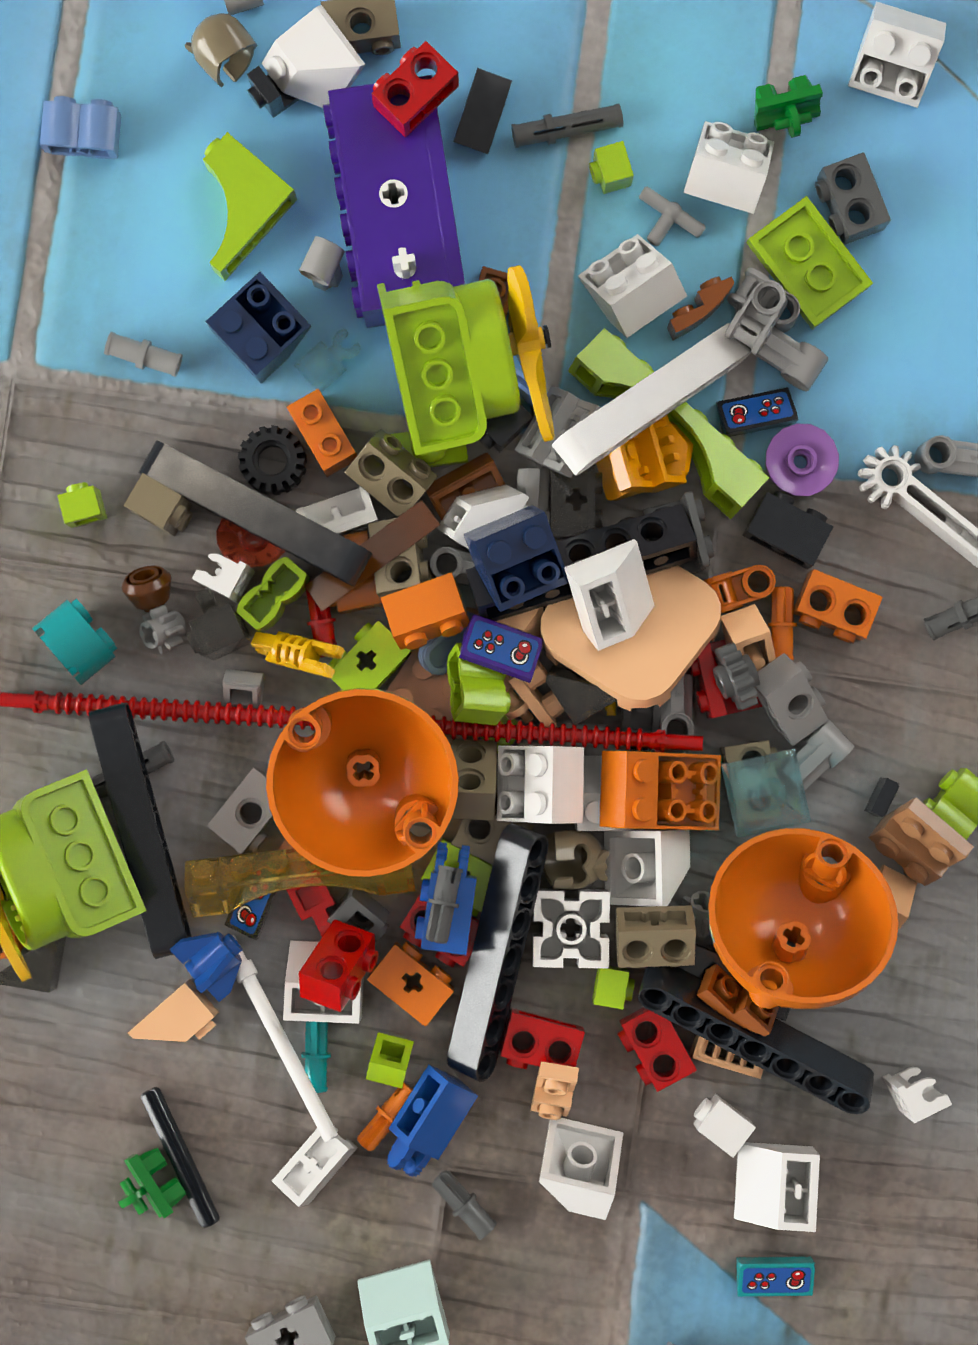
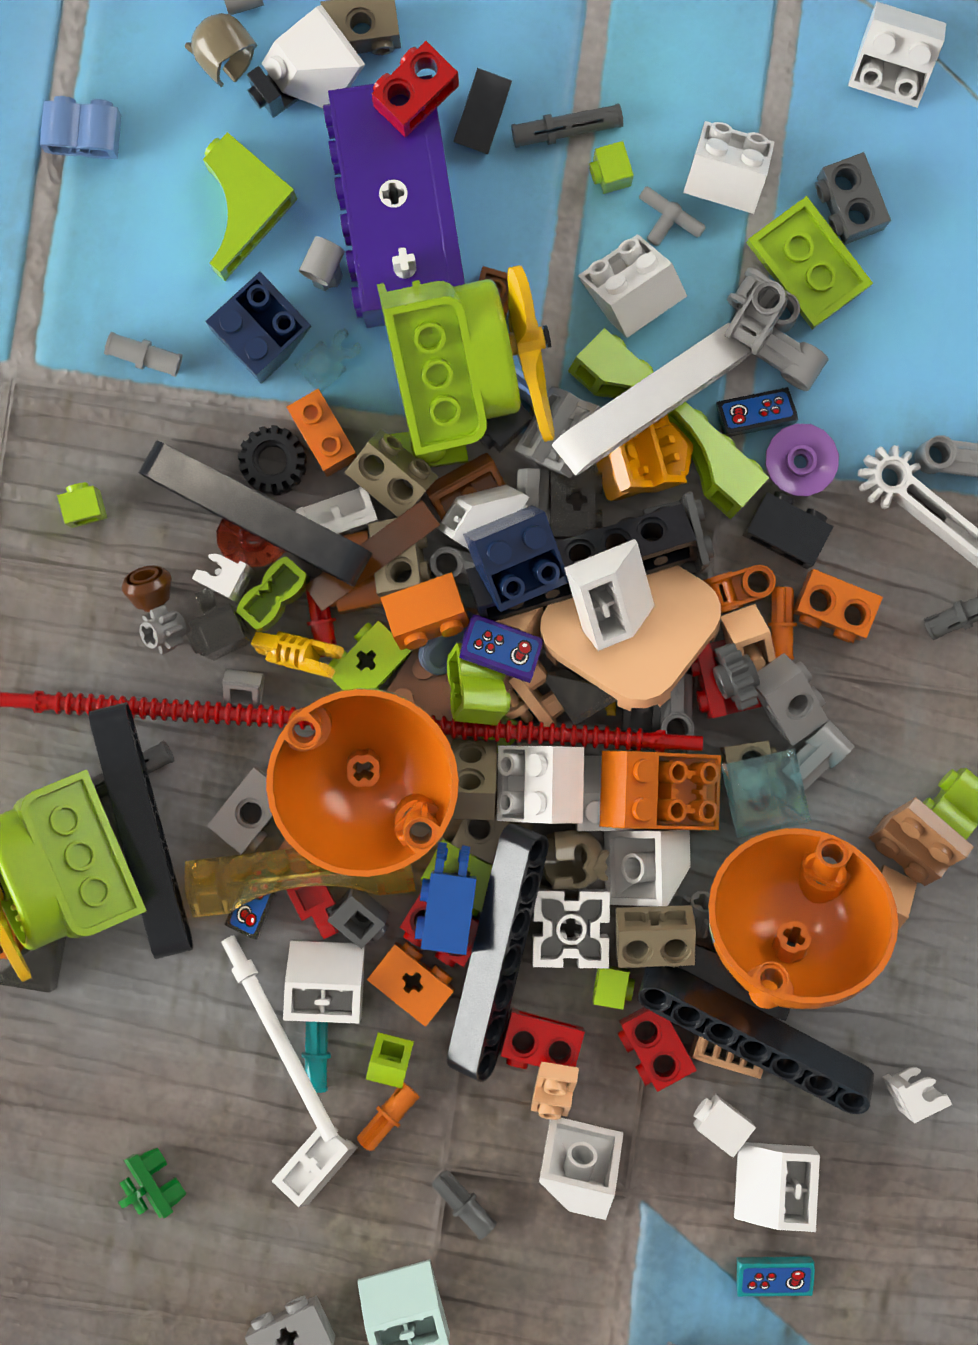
teal brick [32,599,117,685] -> none
dark tan brick [123,473,193,537] -> none
light nougat slope [128,979,219,1042] -> none
black axle [141,1087,220,1228] -> none
blue brick [170,932,243,1002] -> none
red brick [299,919,378,1012] -> none
blue hinge [387,1064,478,1177] -> none
dark grey axle [425,865,463,944] -> none
dark orange slope [667,276,734,340] -> none
dark orange slope [697,964,779,1036] -> none
green hips [754,75,823,138] -> none
black tile [864,778,899,817] -> none

